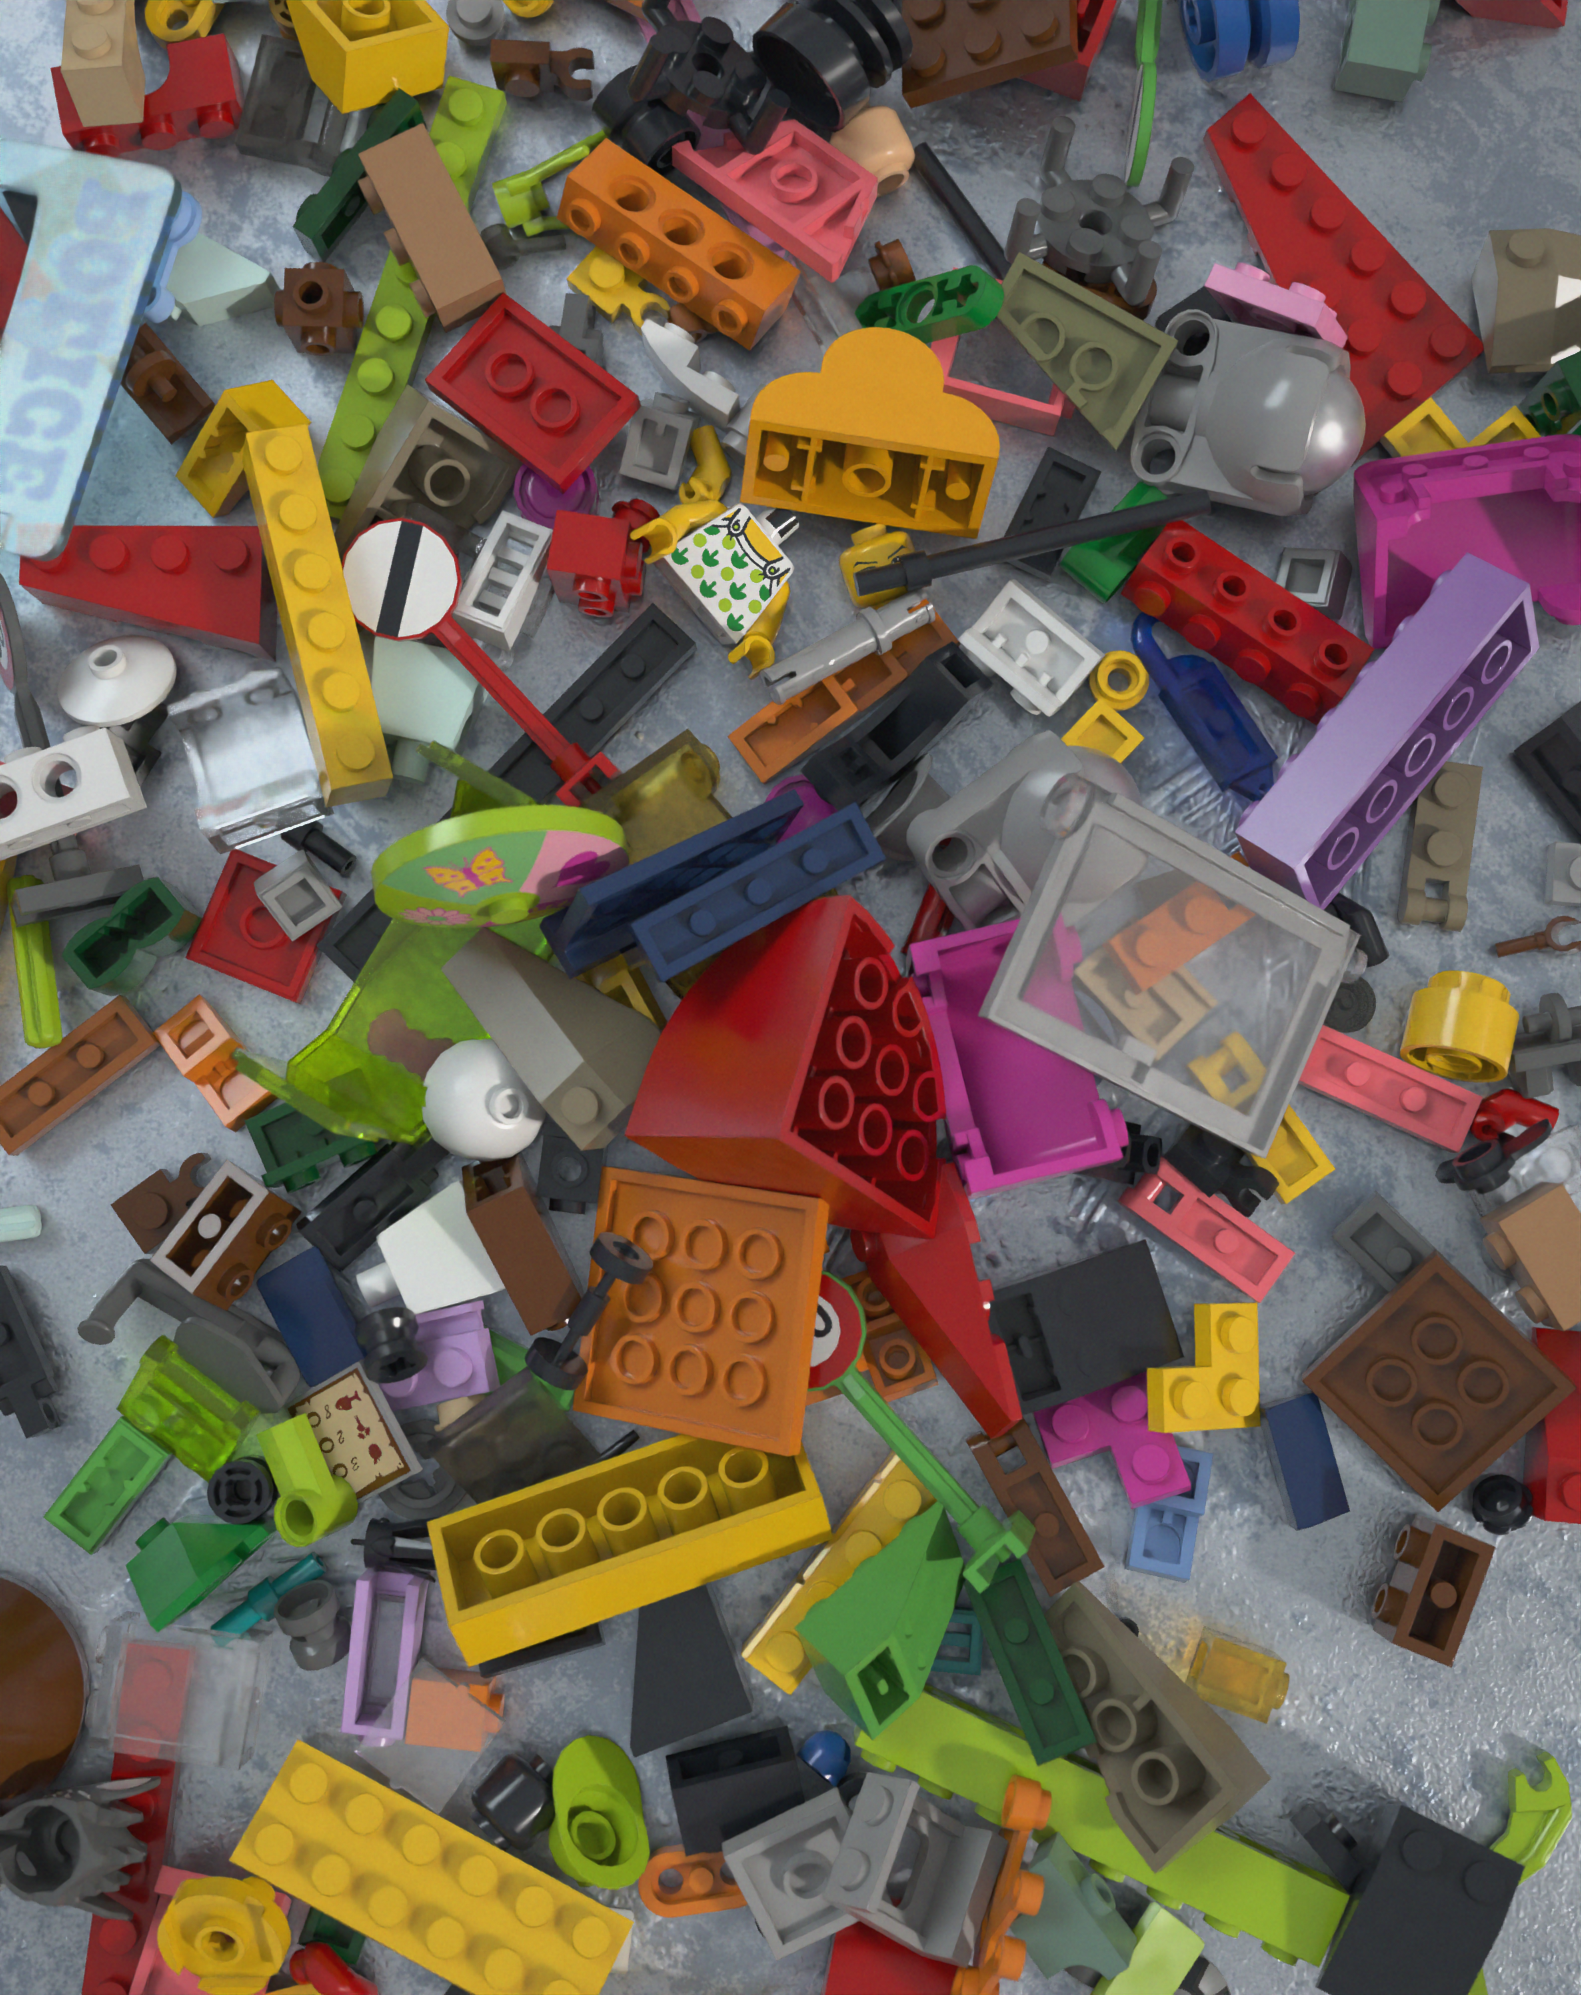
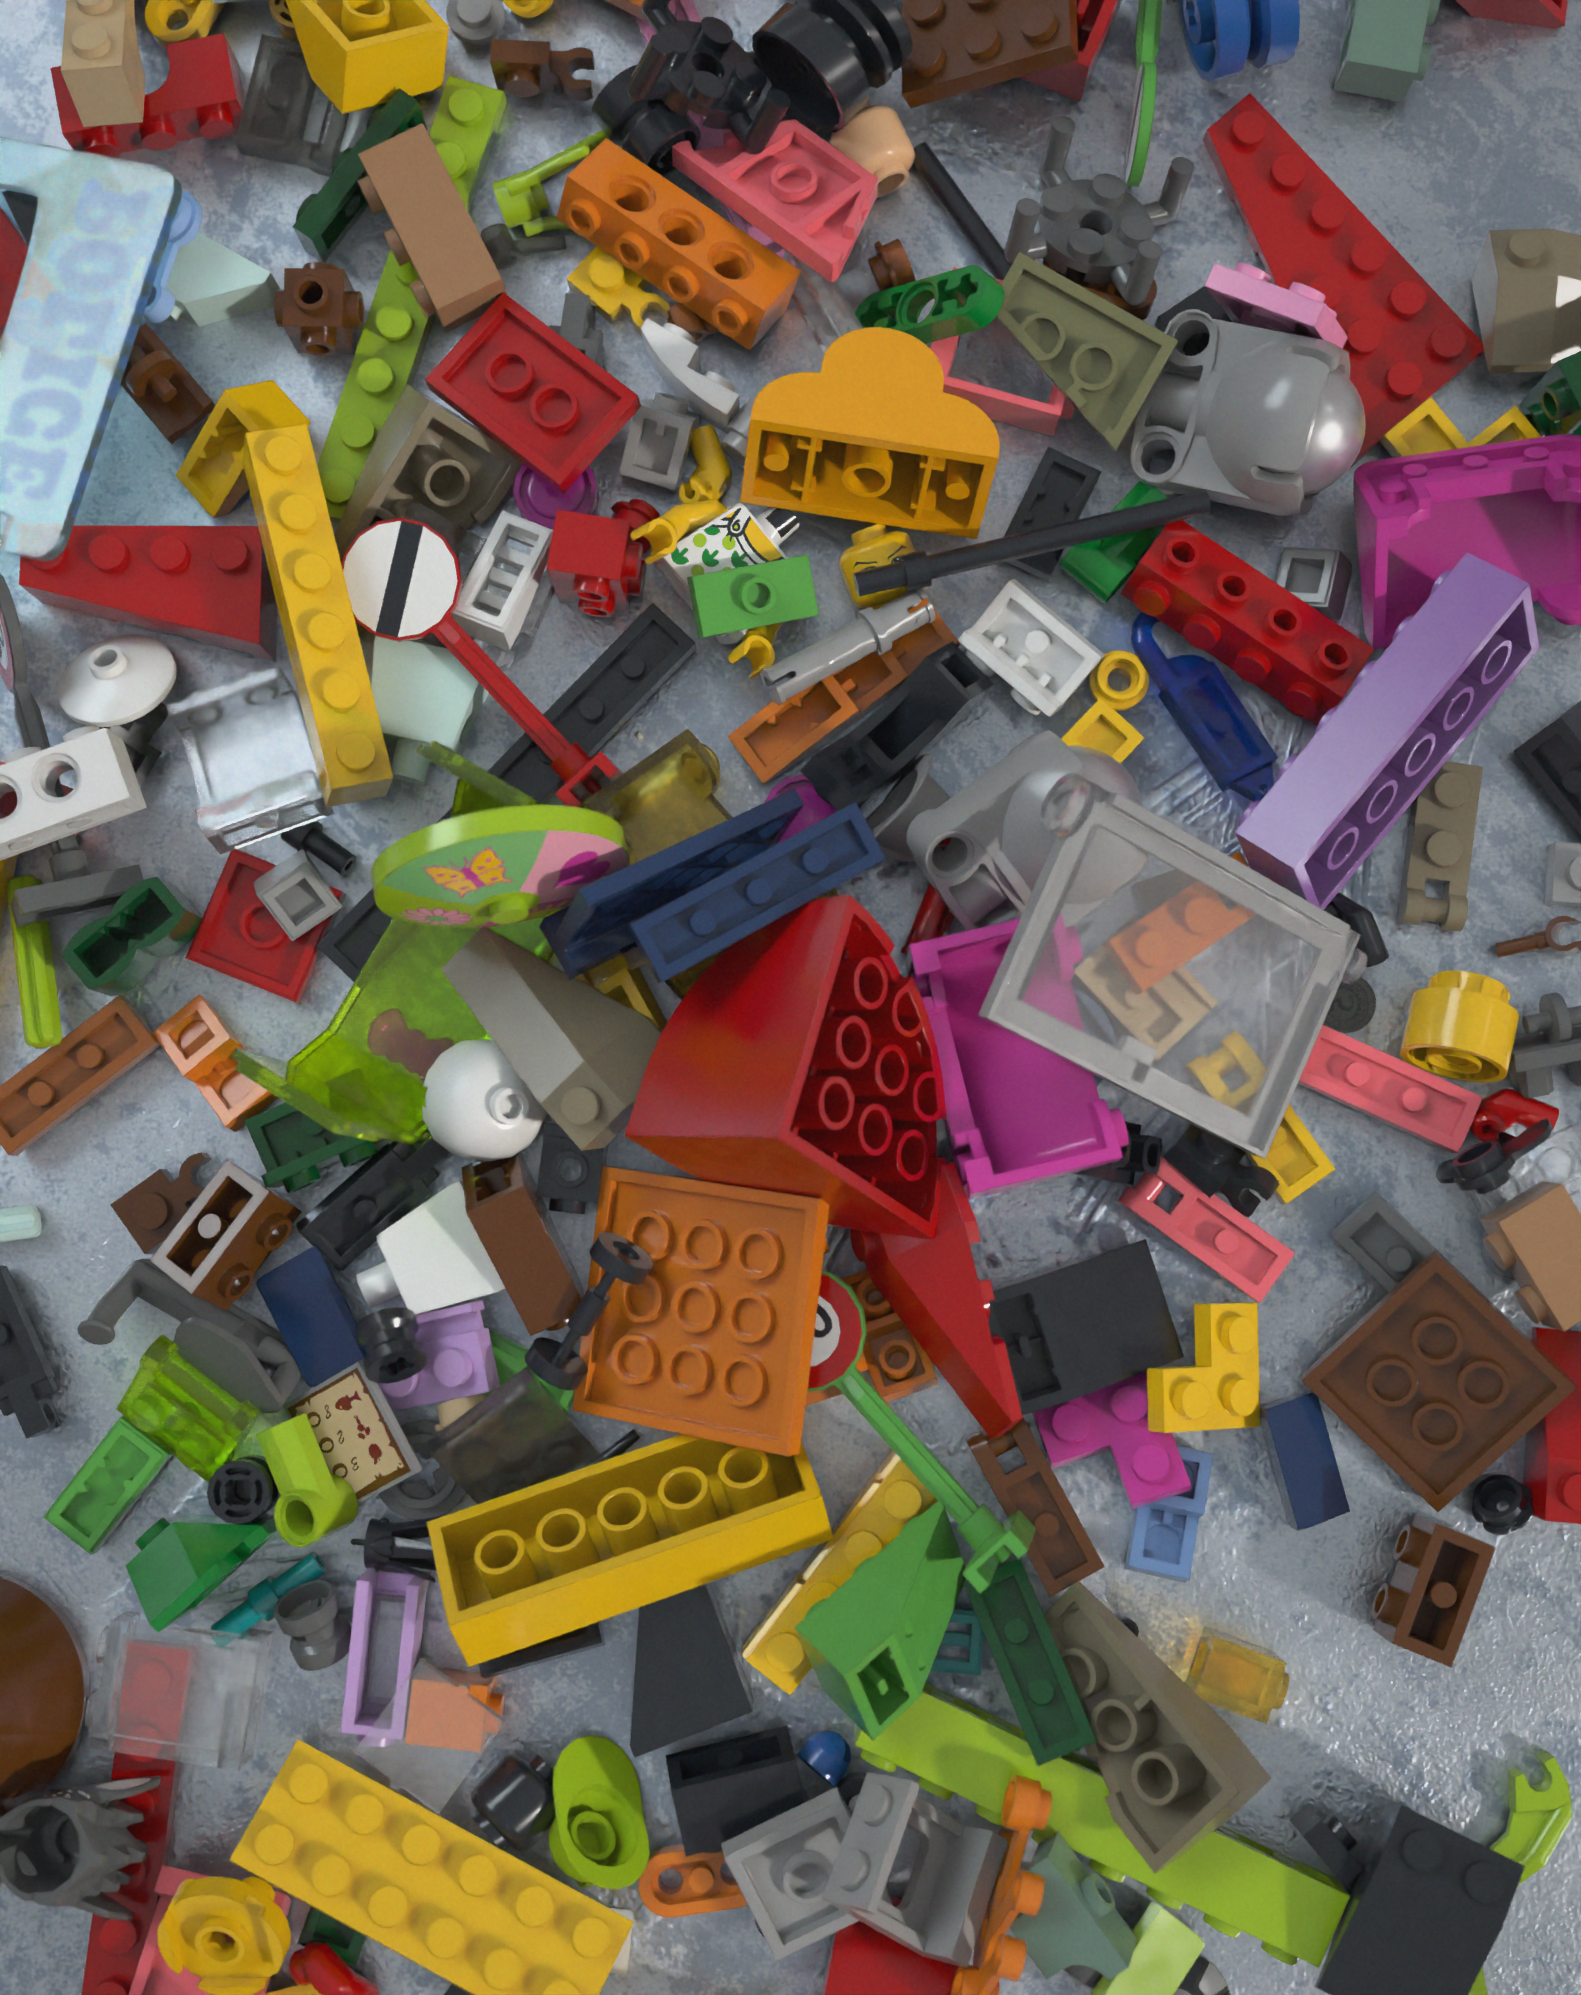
none -> bright green plate [687,555,819,638]

